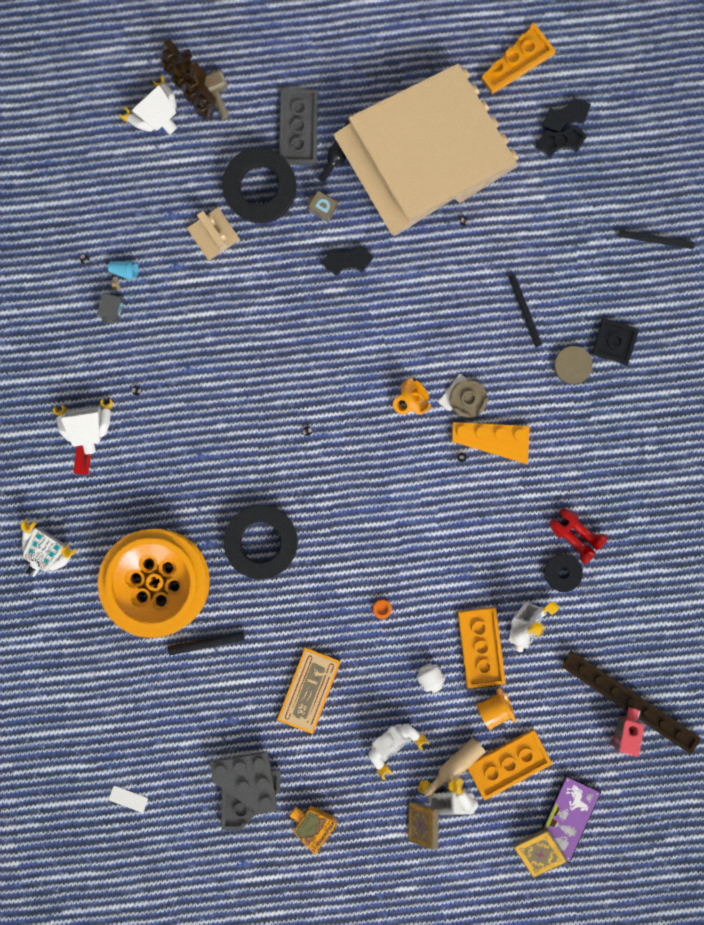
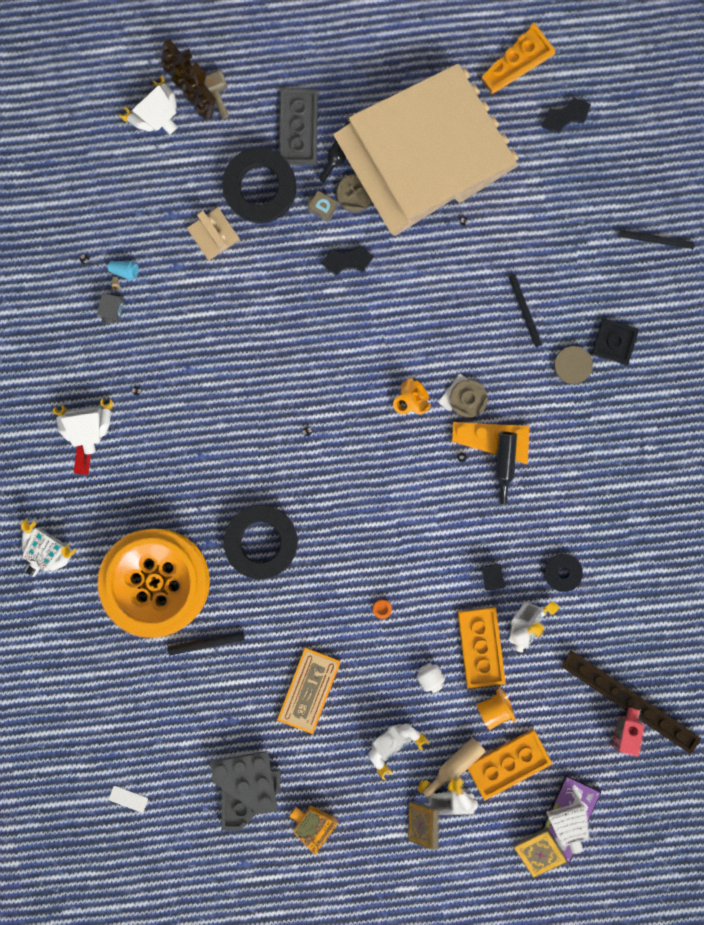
black tile [535,125,588,158] -> none
red piece [549,508,609,565] -> none
none -> dark tan tile [336,174,372,213]
none -> black panel [480,564,505,591]
none -> black piece [495,431,517,504]
none -> white torso [546,802,589,854]

